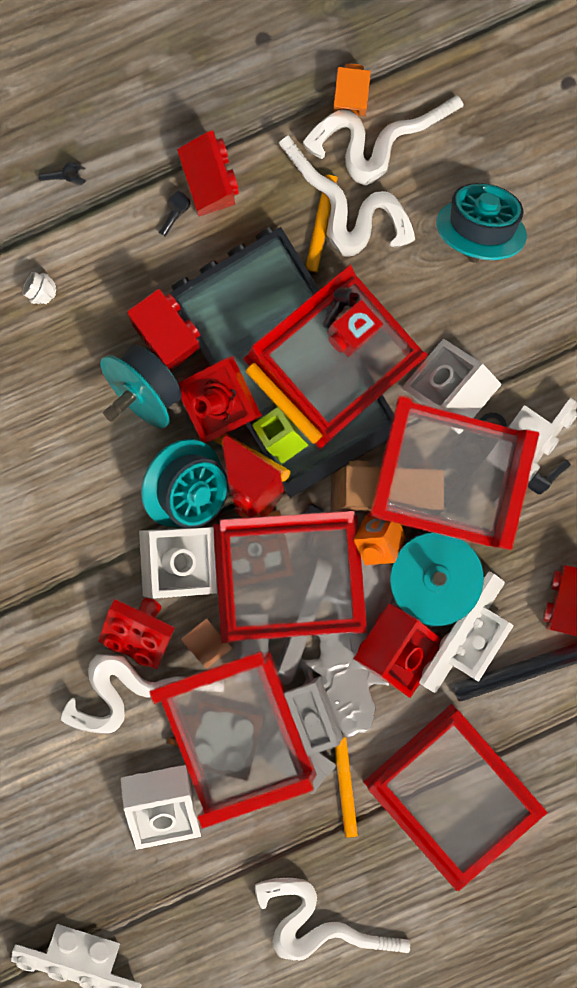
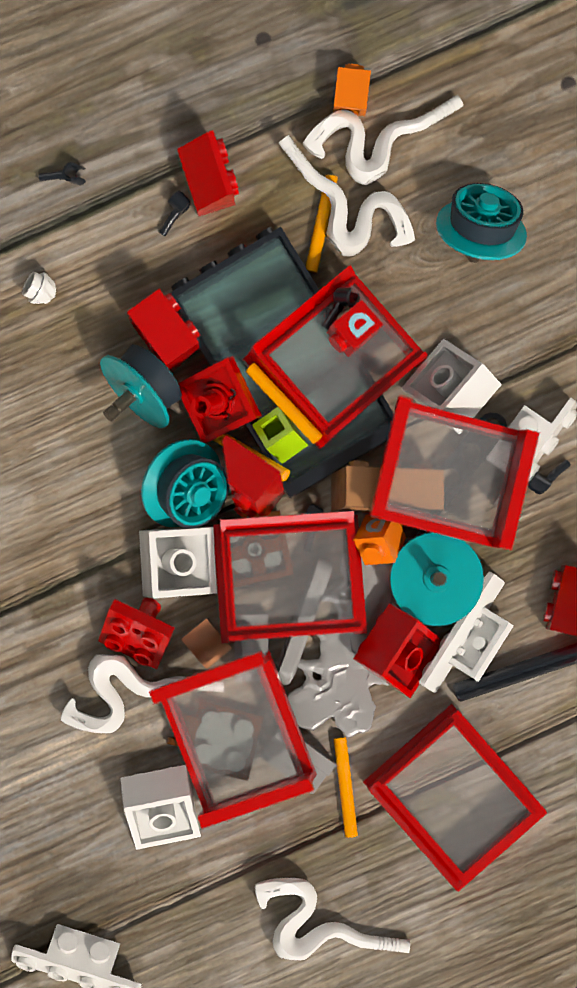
light grey panel [284,676,343,756] -> none

